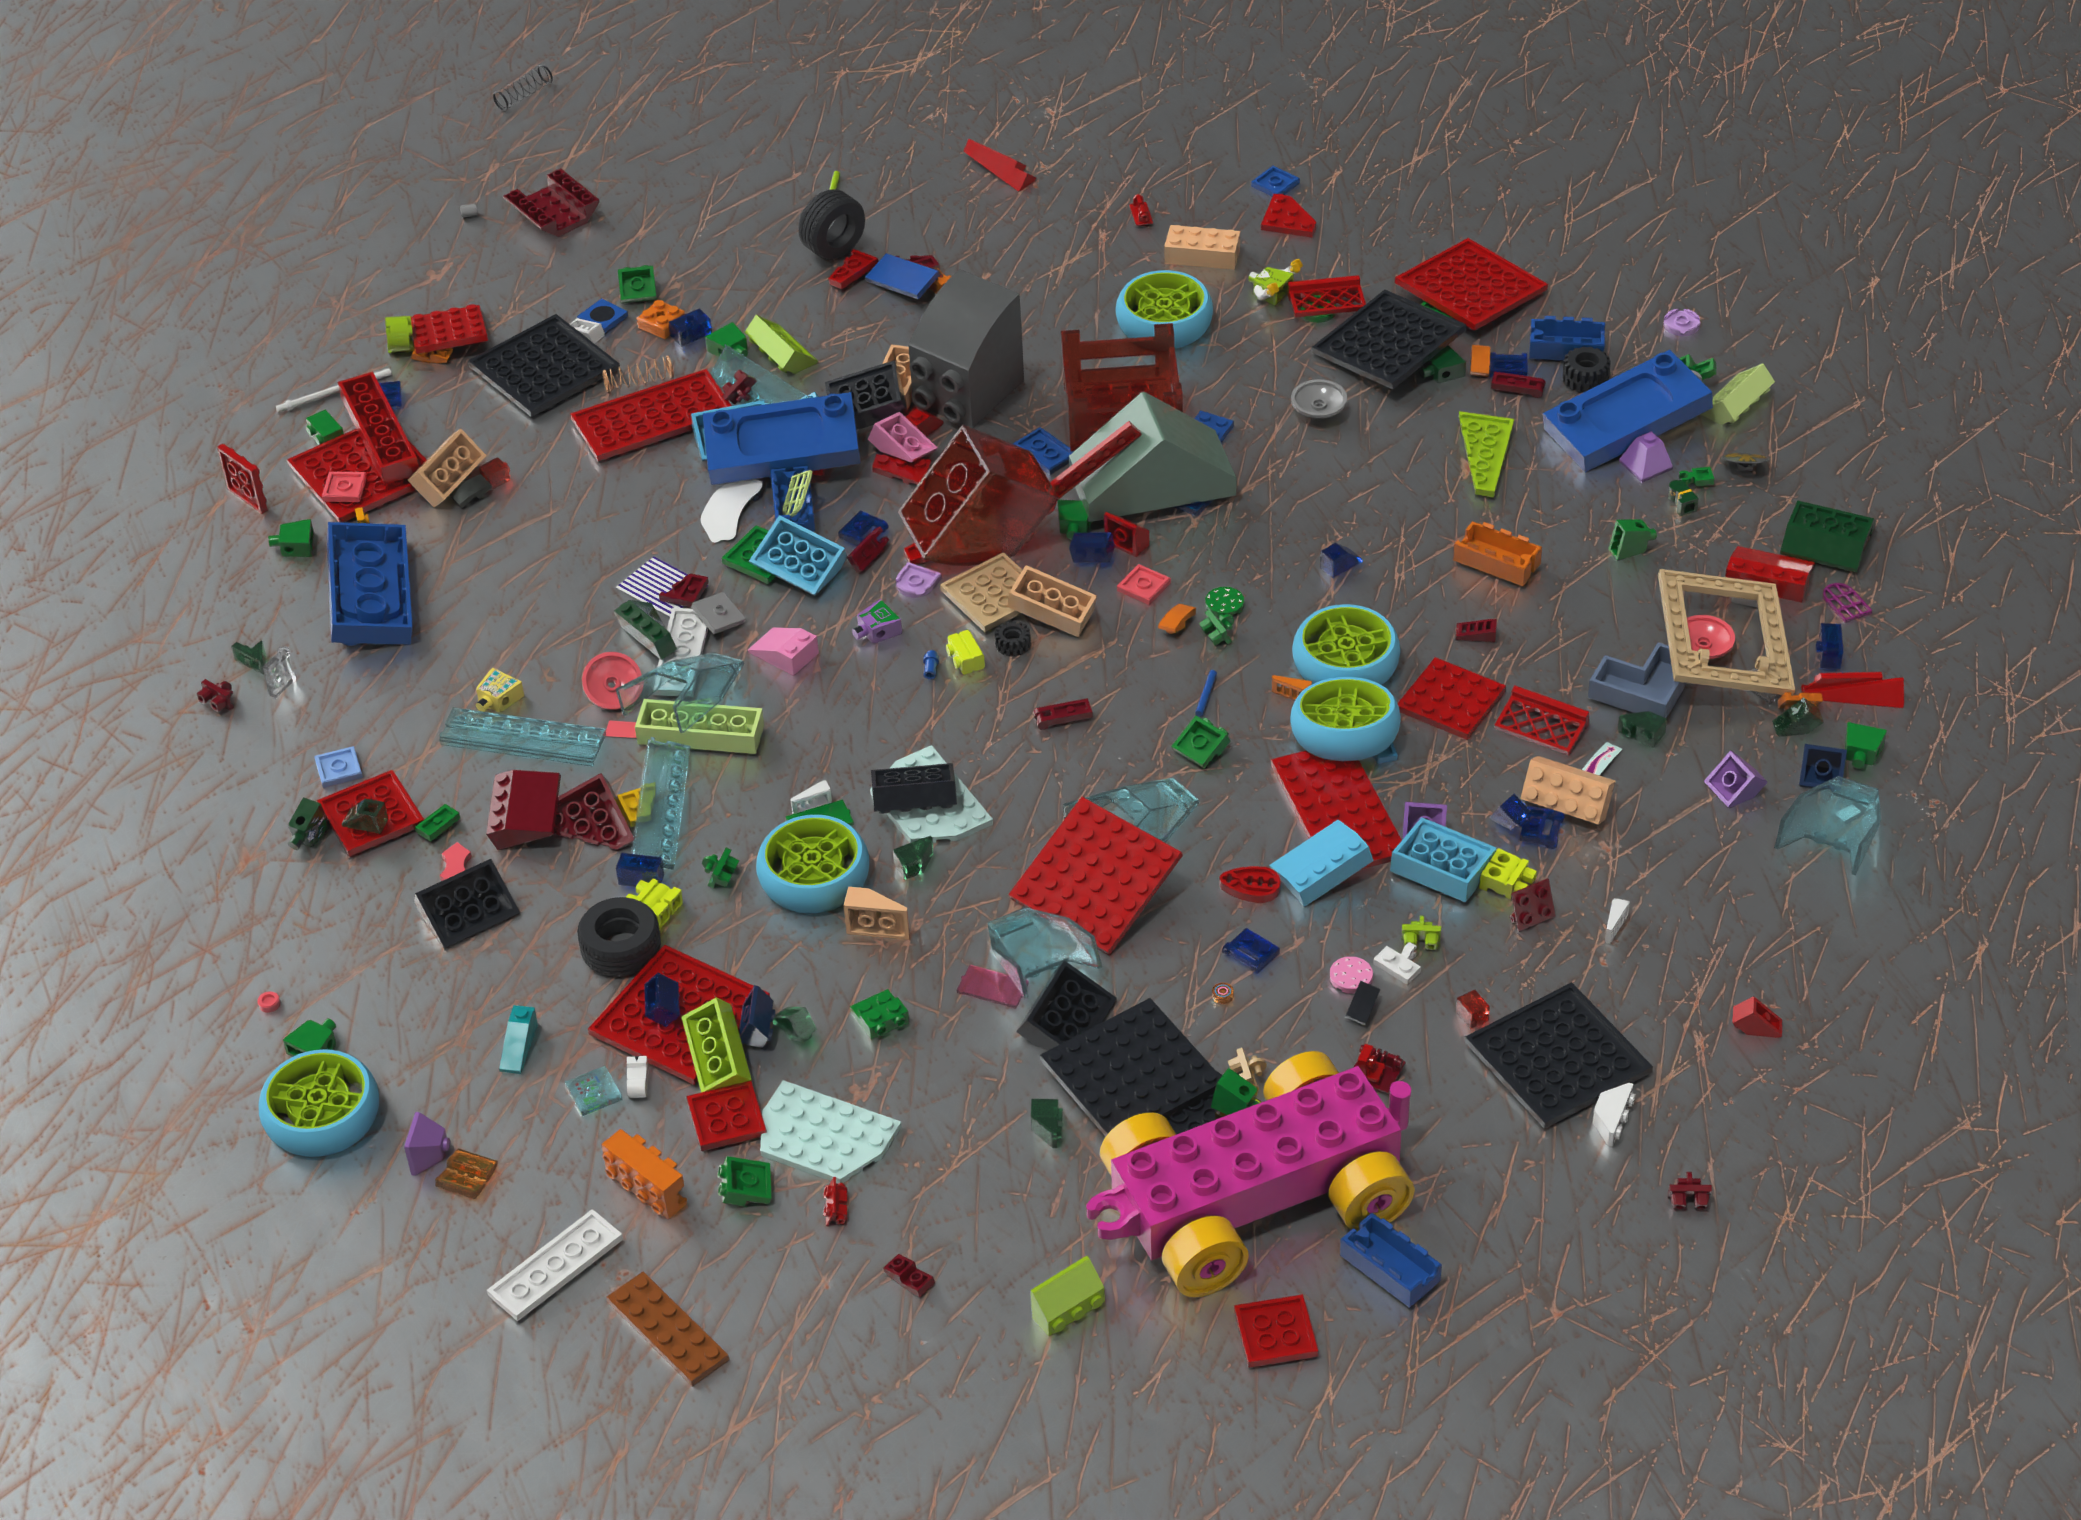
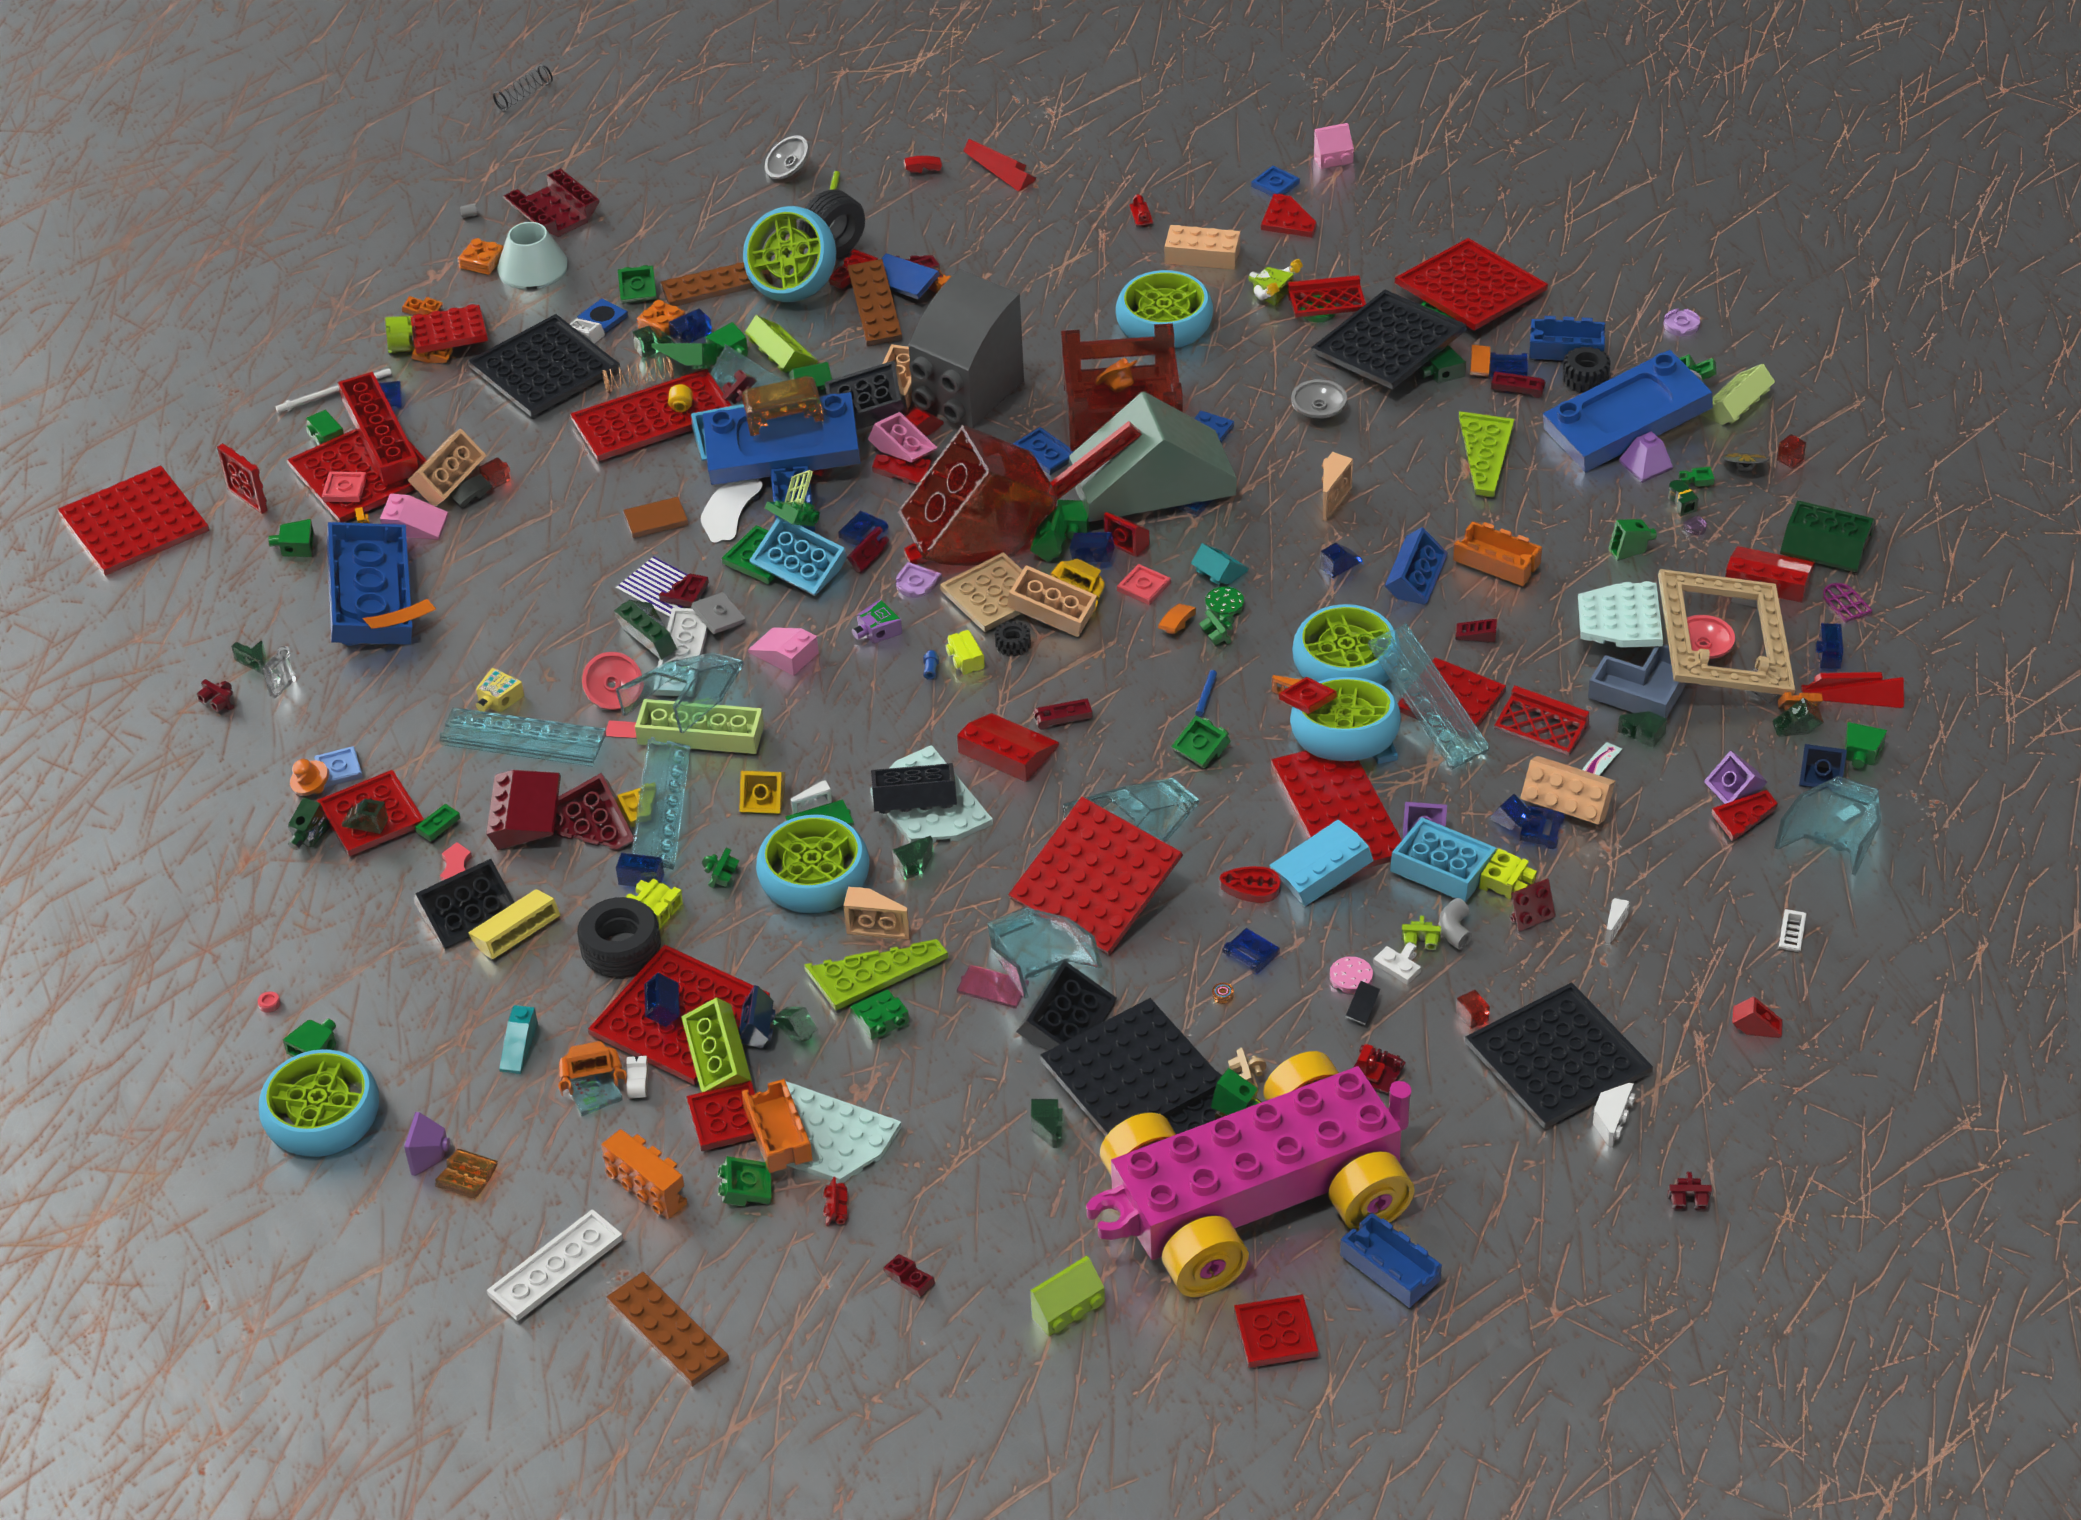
none -> red plate [58,465,210,576]
none -> orange plate [290,759,329,796]
none -> orange sticker [362,599,436,629]
none -> bright pink slope [380,494,448,540]
none -> orange slope [402,296,443,315]
none -> orange brick [458,238,504,275]
none -> light yellow brick [468,889,561,959]
none -> light aqua cone [497,222,568,290]
none -> orange torso [558,1041,627,1096]
none -> dark orange tile [623,497,688,538]
none -> clear green slope [632,326,674,358]
none -> green slope [651,343,717,369]
none -> dark orange plate [660,262,773,306]
none -> yellow head [668,384,693,412]
none -> yellow slope [739,771,785,813]
none -> orange piece [741,1079,813,1173]
none -> clear orange windscreen [742,376,824,436]
none -> lime wheel [743,206,836,302]
none -> light grey dish [765,135,810,179]
none -> green plate [765,500,820,526]
none -> green slope [789,362,832,395]
none -> lime wing [804,939,948,1011]
none -> dark orange plate [848,259,903,346]
none -> red slope [903,156,942,173]
none -> red slope [957,713,1059,782]
none -> green slope [1030,504,1067,563]
none -> yellow torso [1050,559,1105,612]
none -> orange hat [1096,358,1138,394]
none -> teal slope [1191,543,1249,585]
none -> red tile [1279,677,1337,714]
none -> bright pink slope [1314,123,1354,169]
none -> light nougat slope [1322,452,1353,521]
none -> clear light blue plate [1368,623,1489,770]
none -> blue slope [1385,527,1448,605]
none -> light grey cylinder [1439,898,1472,950]
none -> light aqua plate [1578,581,1663,647]
none -> clear purple tile [1683,515,1707,535]
none -> red wing [1711,790,1778,842]
none -> clear red brick [1777,434,1806,468]
none -> white slope [1778,909,1807,952]

